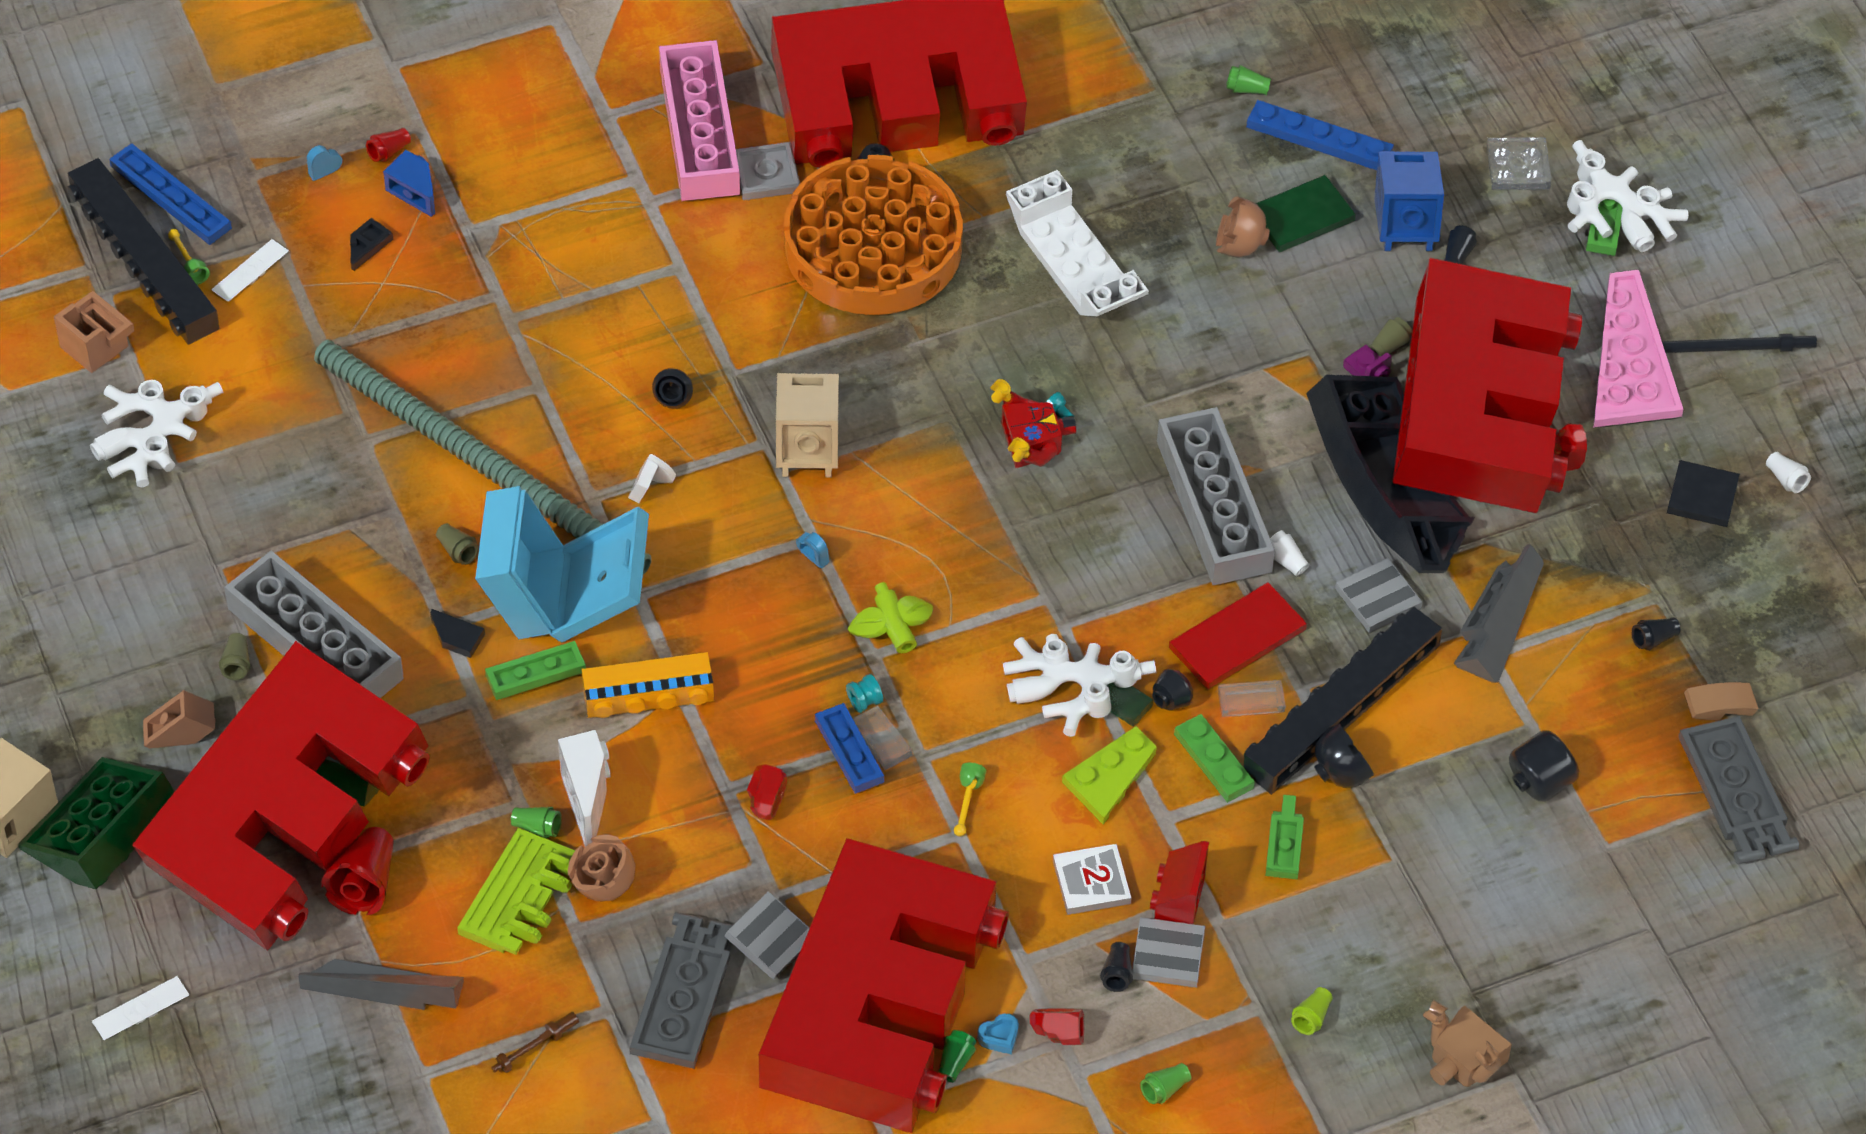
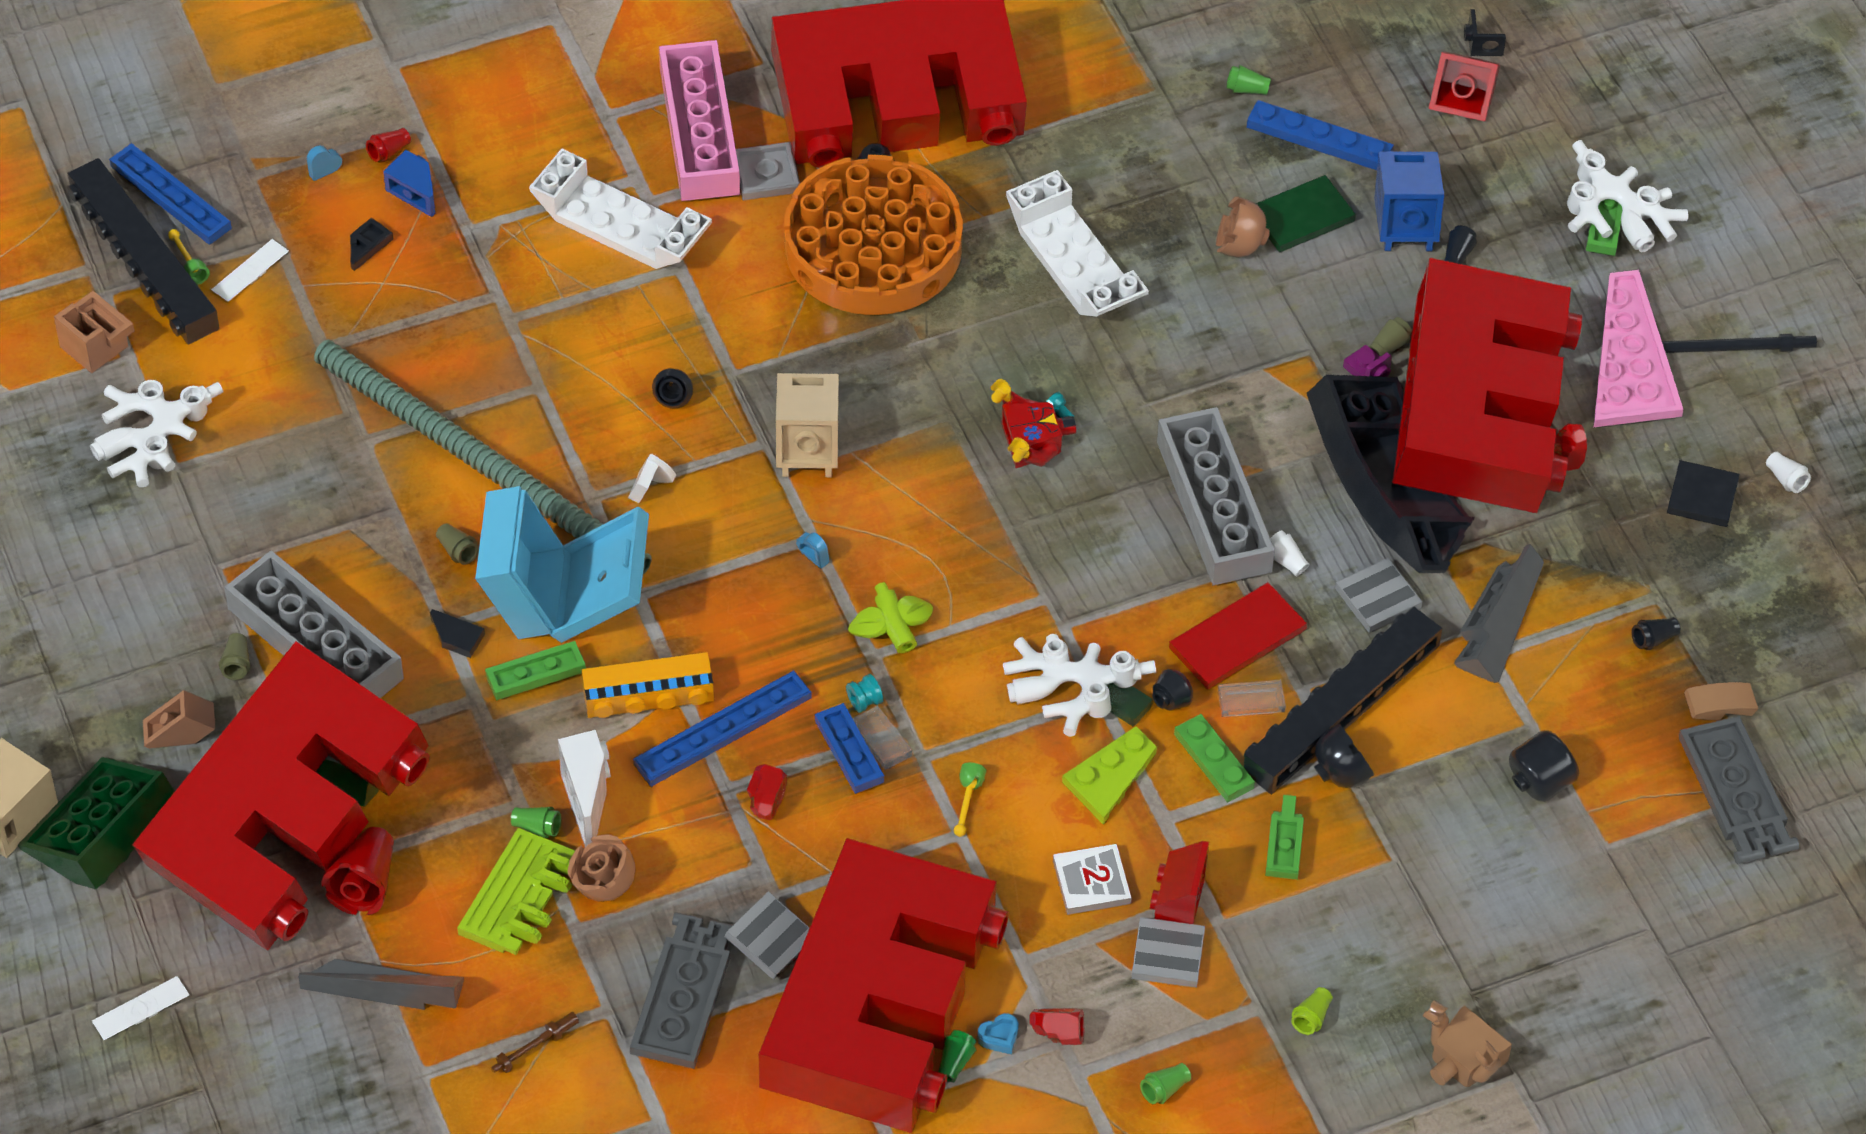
black cone [1100,942,1133,992] -> none
clear plate [1487,137,1551,190] -> none
none -> white slope [529,149,712,269]
none -> blue tile [633,670,812,787]
none -> slope [1428,51,1500,122]
none -> black bracket [1464,9,1506,56]

